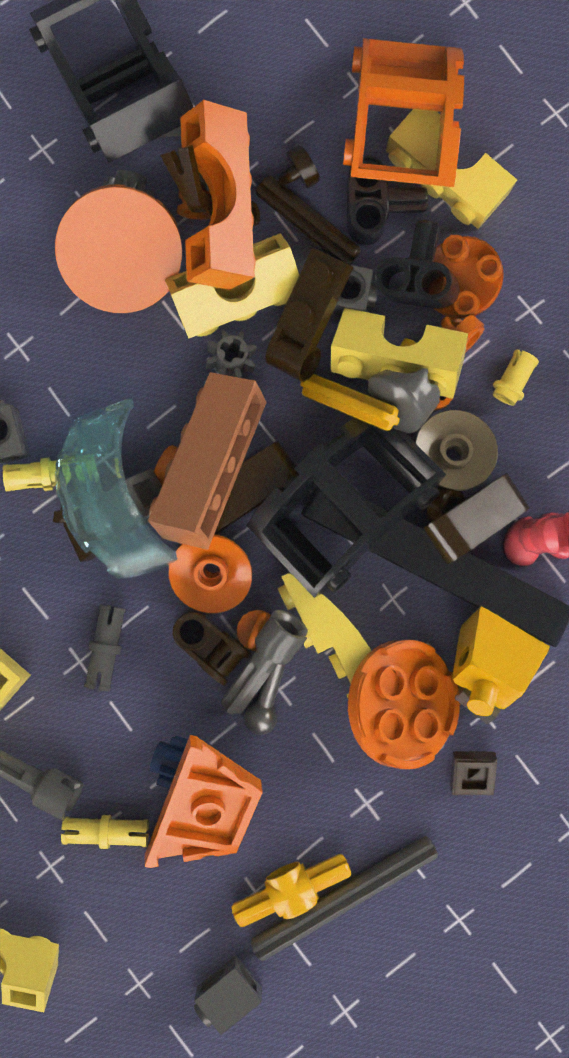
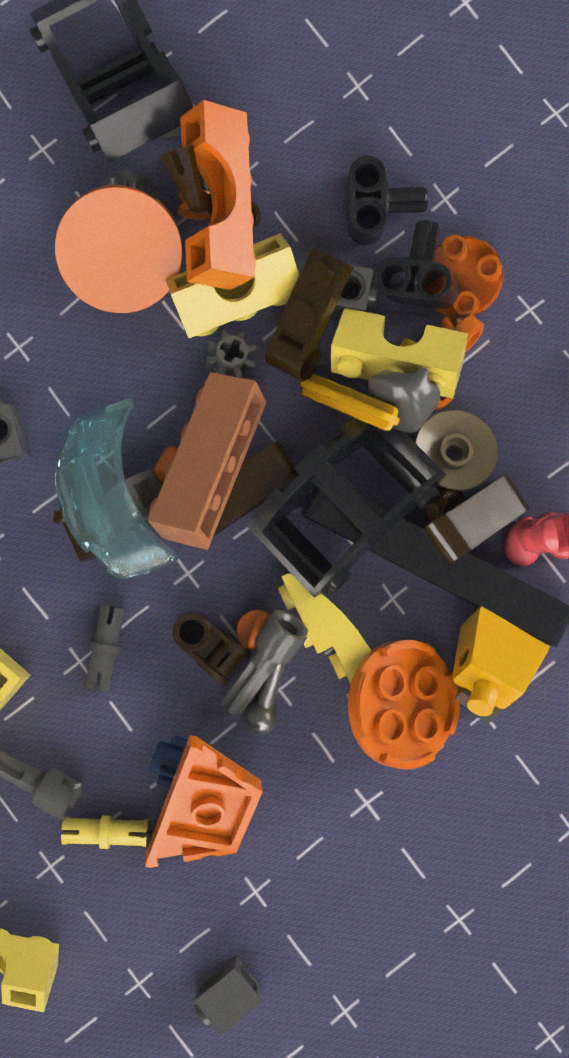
light yellow pin [3,457,90,492] -> none
orange dish [168,534,252,613] -> none
yellow axle [231,854,351,927] -> none
dark grey axle [251,836,438,961] -> none
dark brown axle [256,176,361,265] -> none
dark brown tile [278,145,321,189] -> none
orange window [343,38,464,187] -> none
light yellow arch [386,109,517,229] -> none
dark brown tile [450,751,497,795] -> none
light yellow pin [493,350,539,406] -> none

